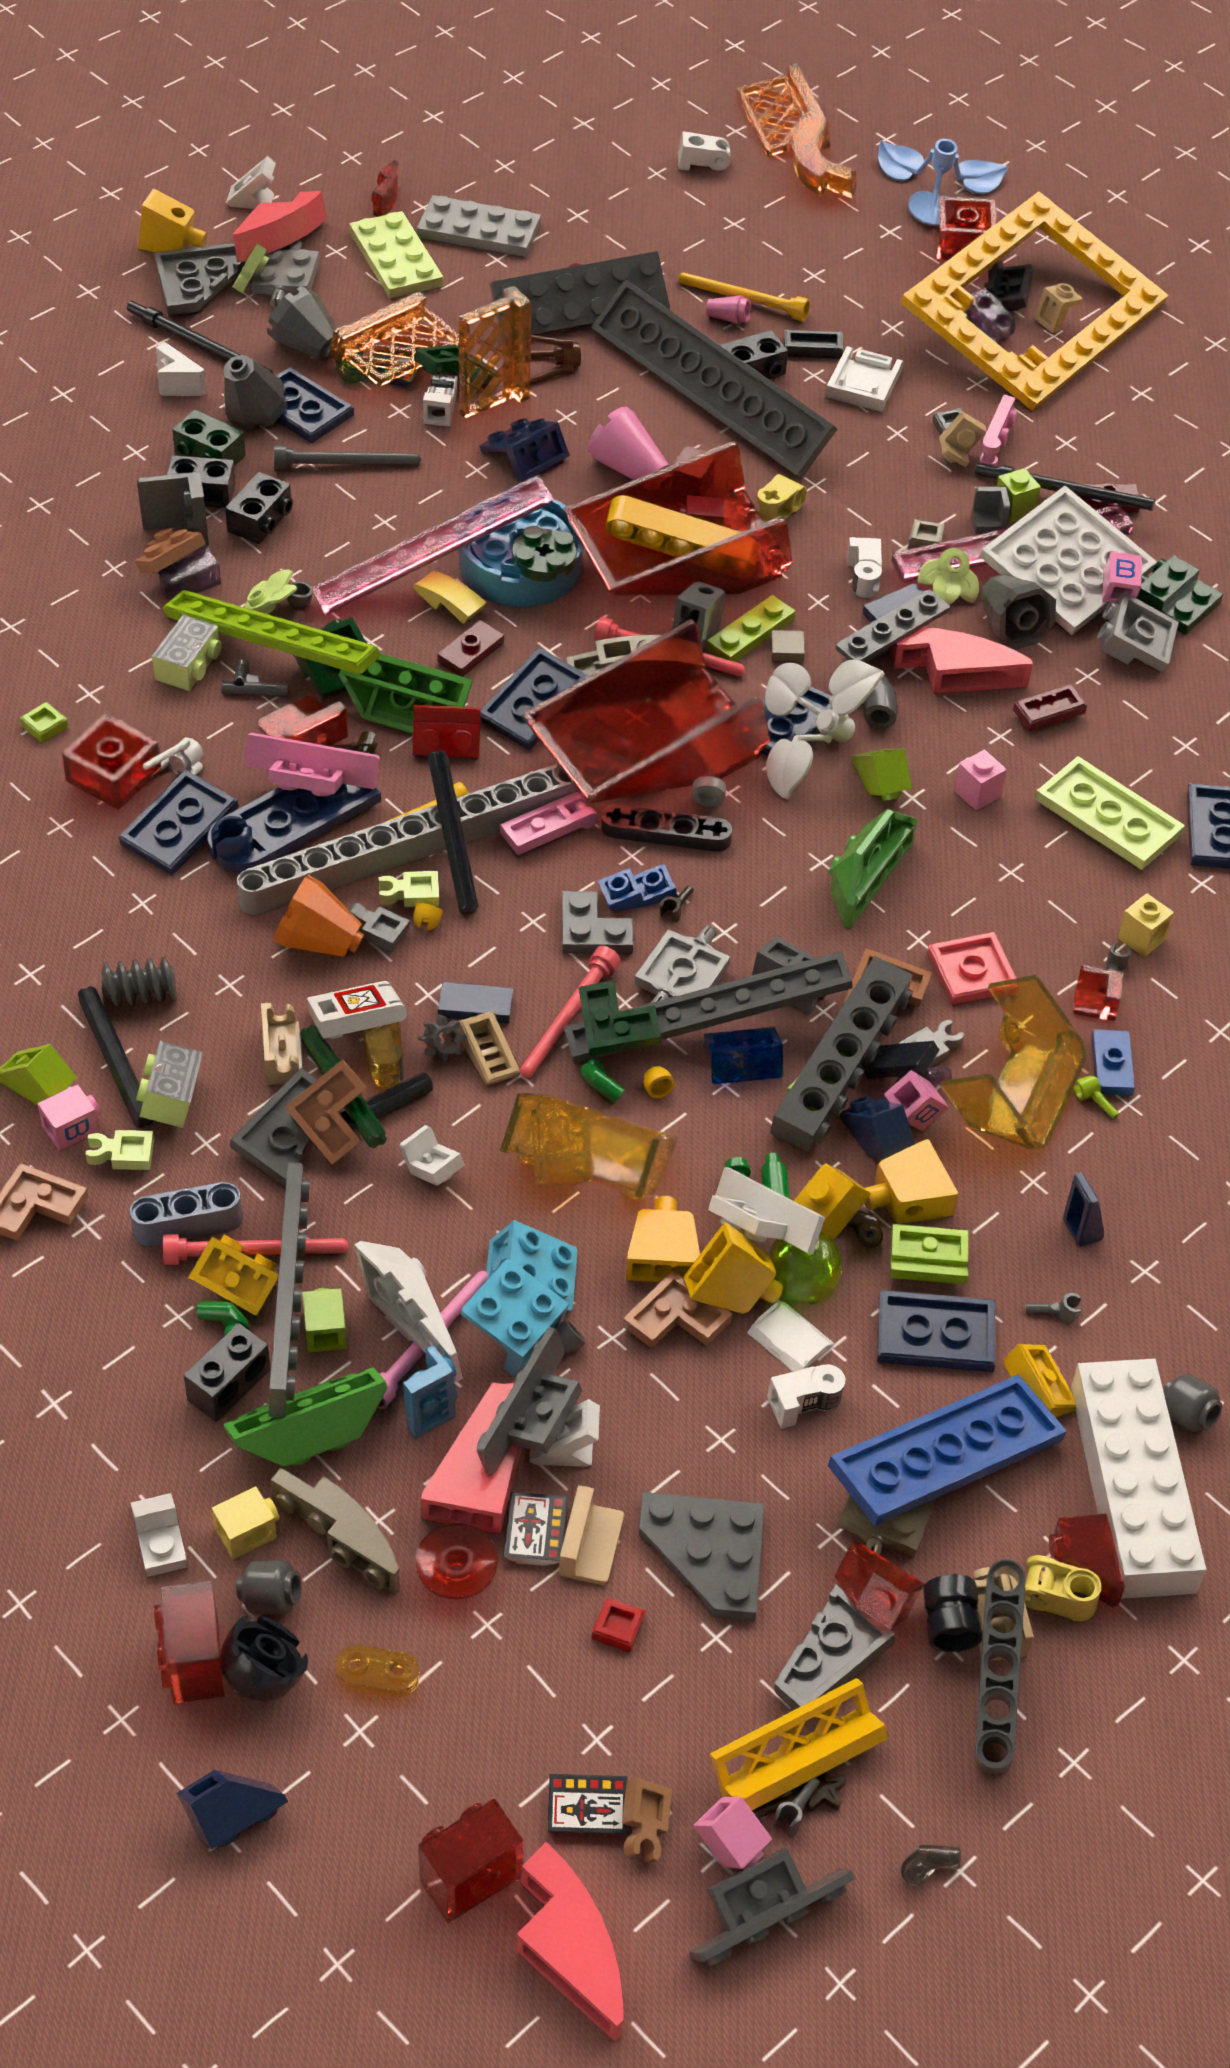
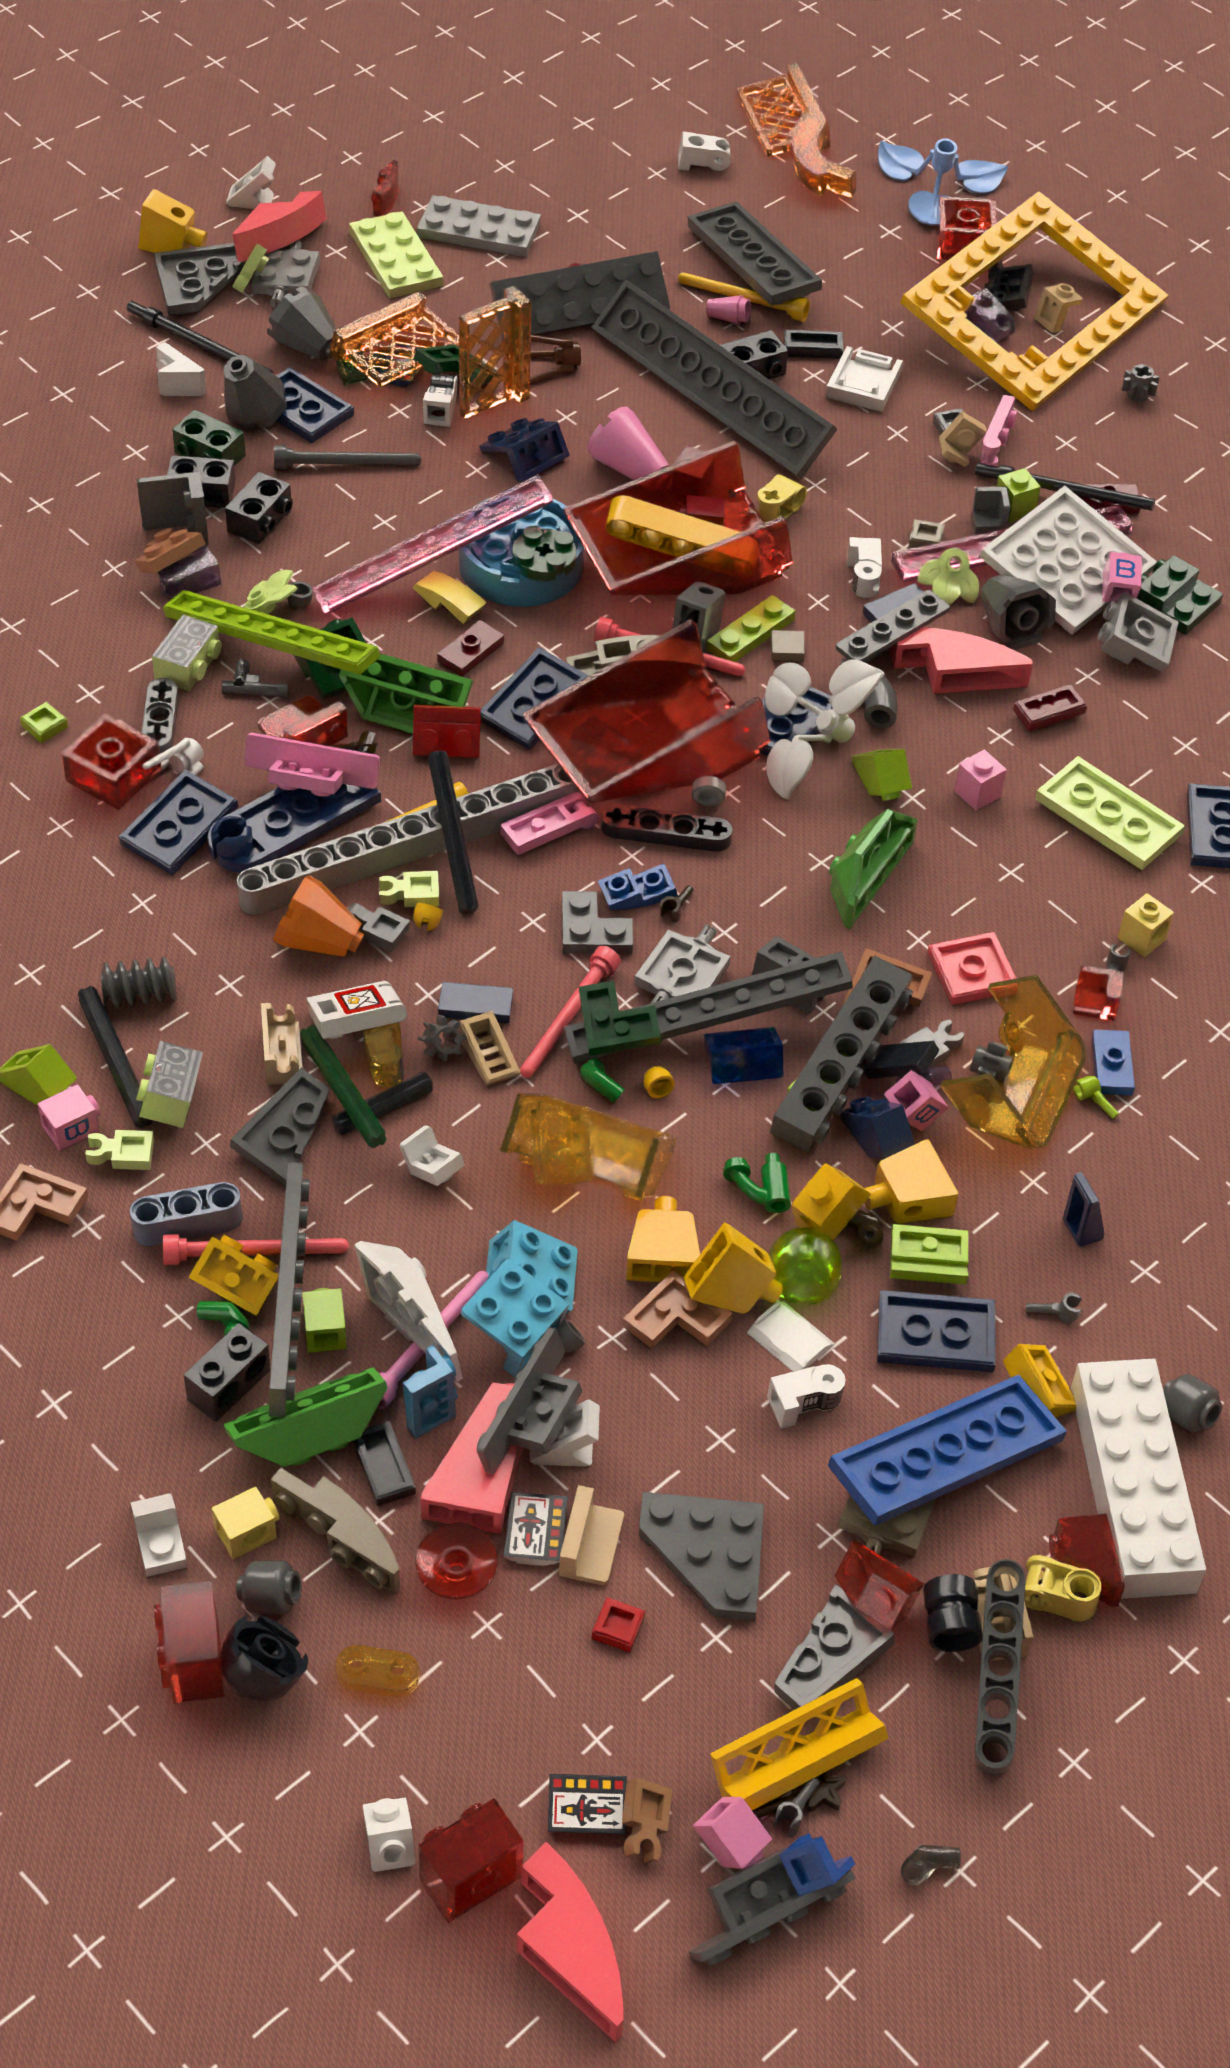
dark blue slope [177,1770,288,1849] -> none
nougat plate [284,1059,367,1165] -> none
white bracket [708,1167,825,1254] -> none
none -> dark grey beam [141,678,179,758]
none -> tile [352,1421,416,1506]
none -> white bracket [363,1798,416,1872]
none -> dark grey plate [687,201,822,306]
none -> blue panel [779,1833,855,1896]
none -> dark grey gear [970,1041,1014,1088]
none -> dark grey gear [1121,364,1160,402]

